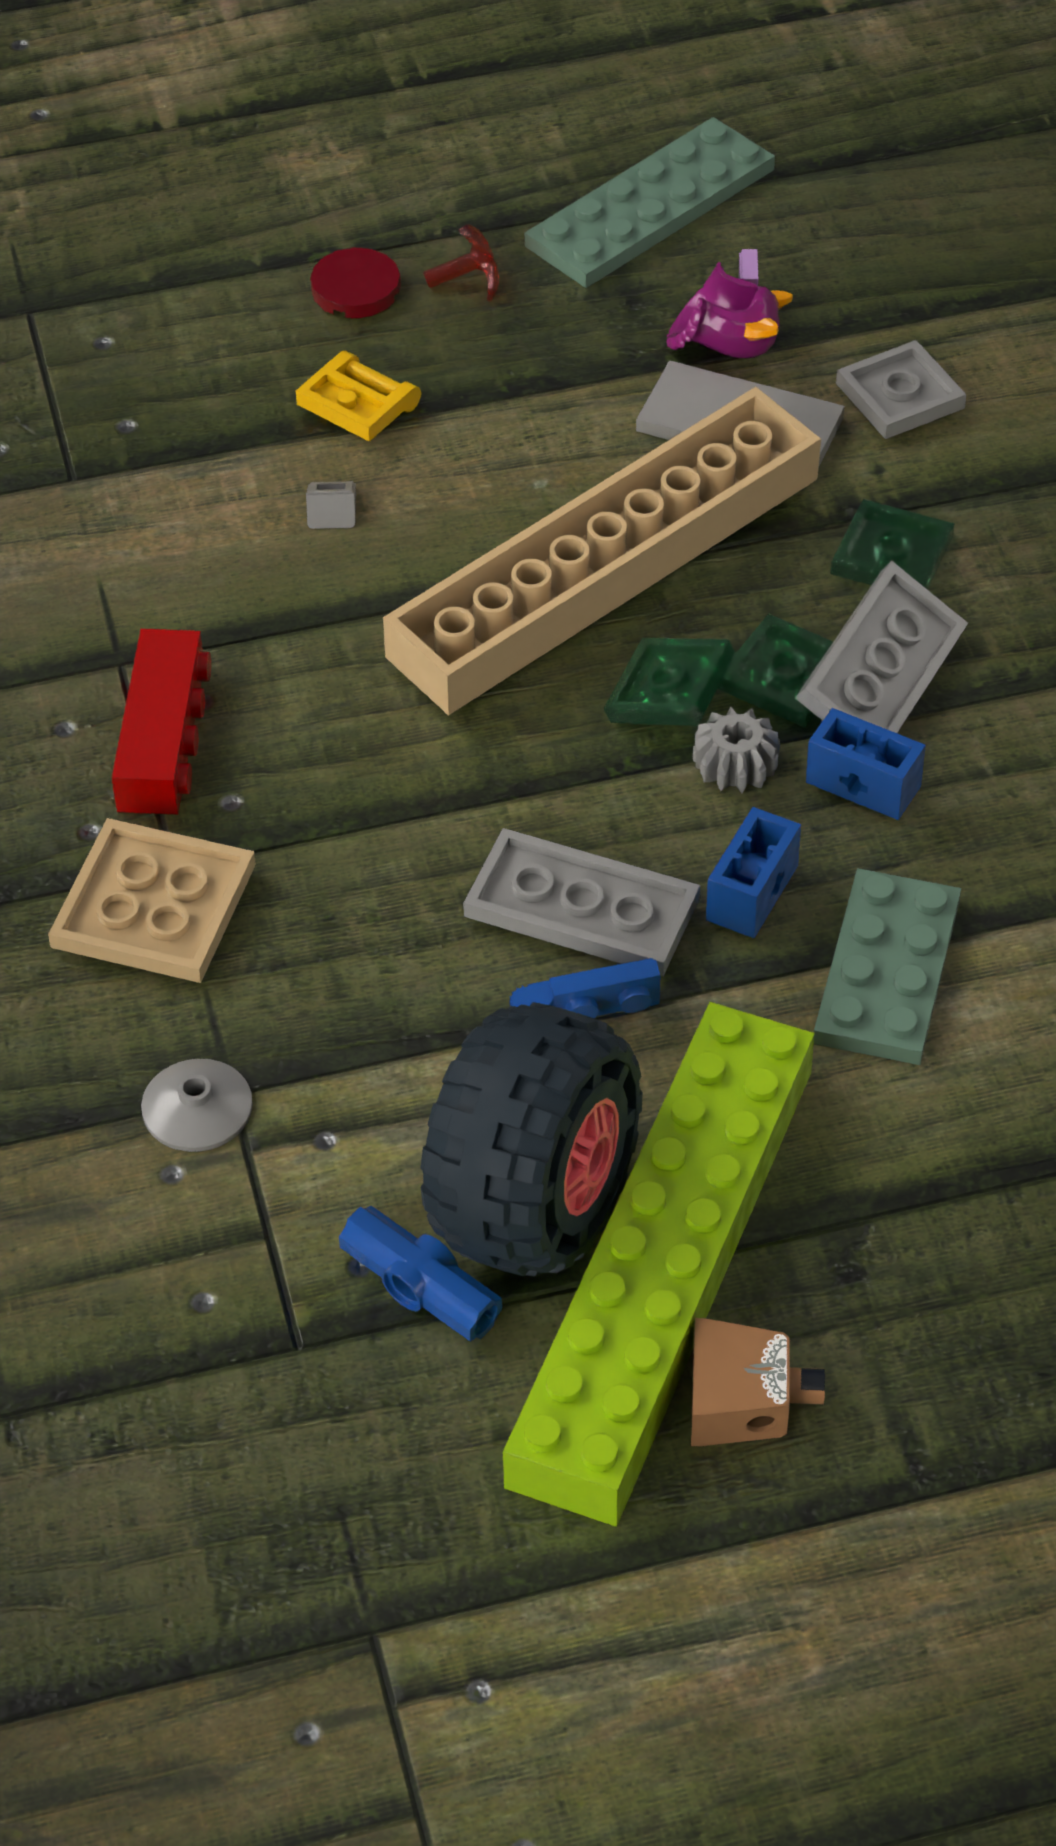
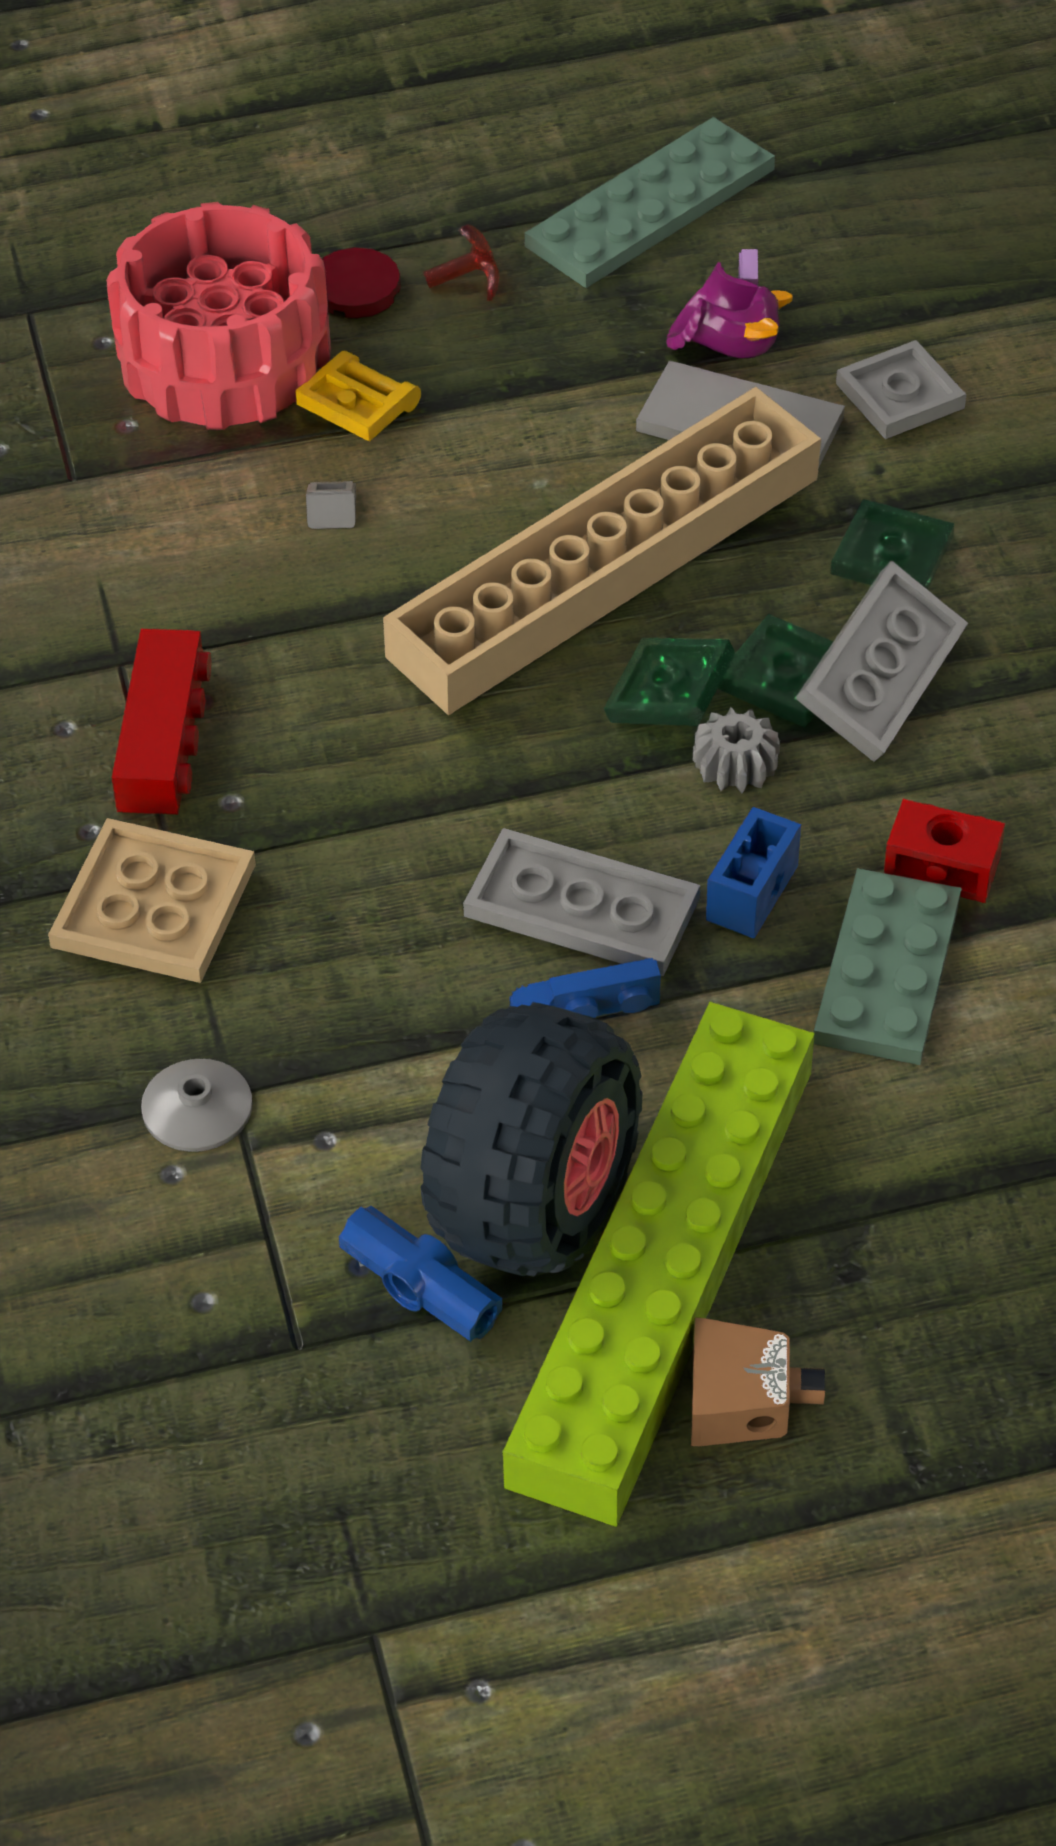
blue brick [806,708,926,820] -> none
none -> coral wheel [106,202,331,430]
none -> red brick [884,799,1005,903]

